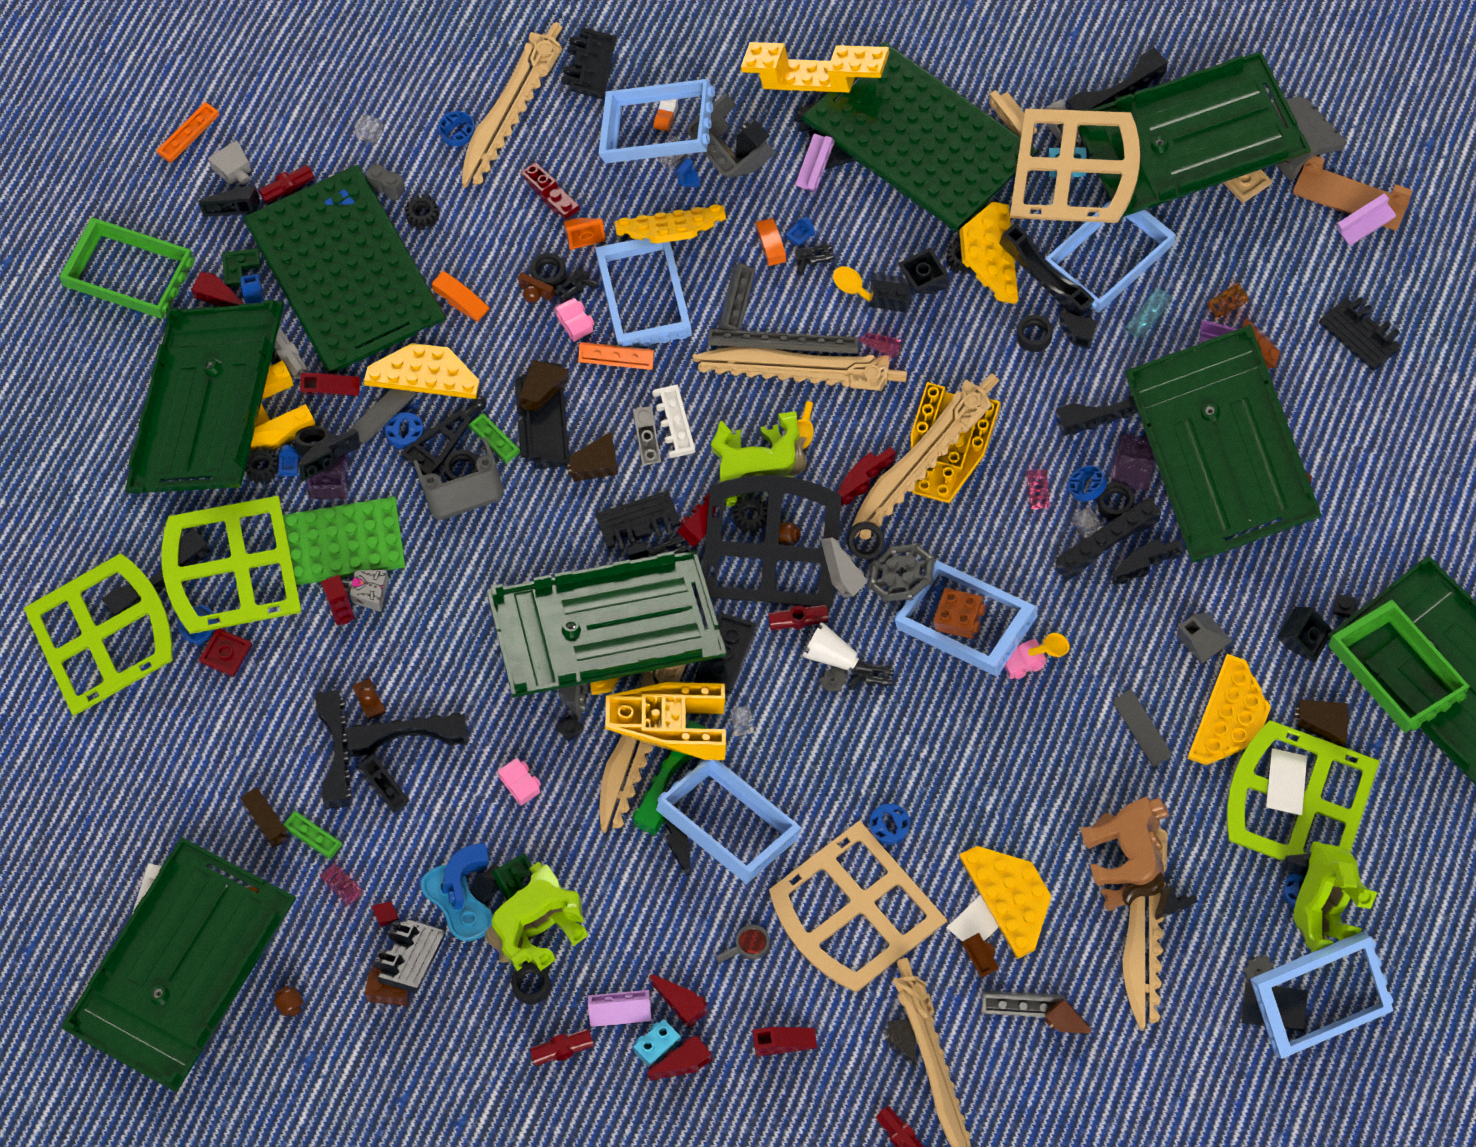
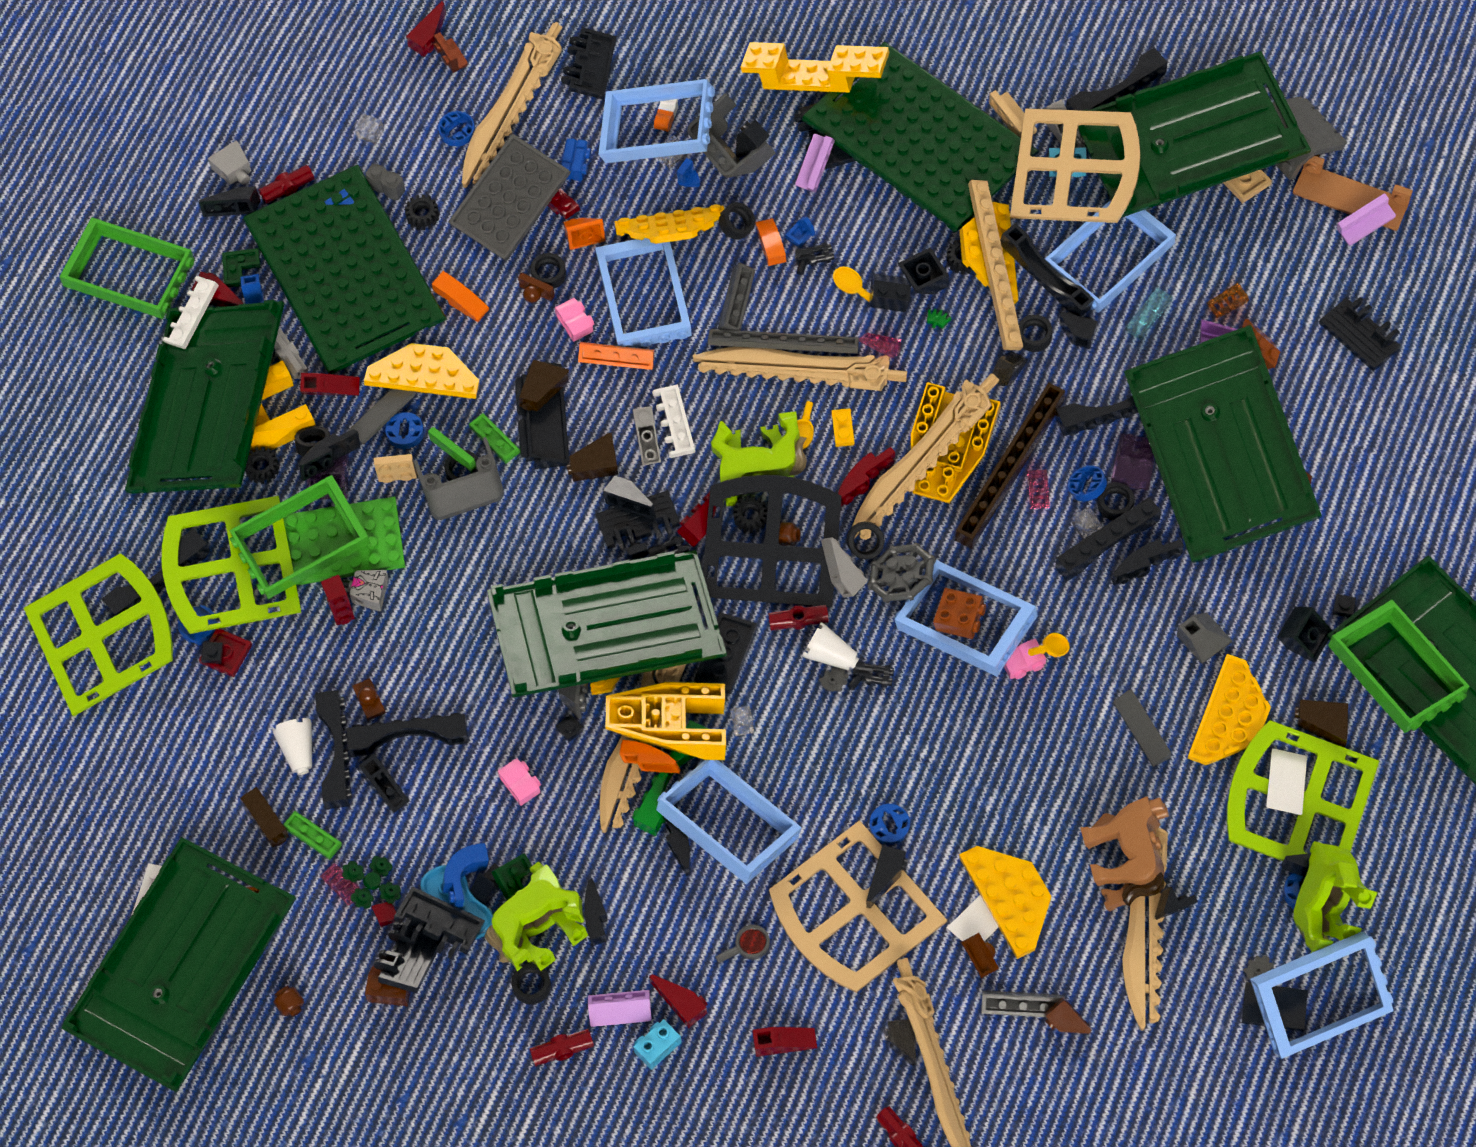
orange plate [156,102,220,163] -> none
blue tile [278,445,301,477] -> none
black plate [400,396,487,475] -> none
black piece [554,269,599,303] -> none
dark red slope [647,1035,712,1081] -> none
none -> white hinge [162,276,219,349]
none -> black plate [201,642,224,664]
none -> bright green window [229,475,370,599]
none -> white cone [272,718,312,775]
none -> dark green plant [342,856,401,909]
none -> tan plate [374,454,417,483]
none -> black hinge [394,887,485,959]
none -> dark red slope [406,1,446,57]
none -> bright green tile [428,427,476,472]
none -> copper bracket [433,32,468,73]
none -> dark grey plate [448,133,571,262]
none -> blue brick [561,138,591,181]
none -> black slope [584,878,608,947]
none -> slope [603,476,656,520]
none -> orange slope [619,740,680,774]
none -> black tyre [719,202,756,240]
none -> yellow plate [832,408,854,447]
none -> black slope [866,845,909,908]
none -> green piece [927,309,951,329]
none -> dark brown brick [955,382,1065,549]
none -> tan plate [968,180,1023,350]
none -> clear smoke slope [992,351,1028,386]

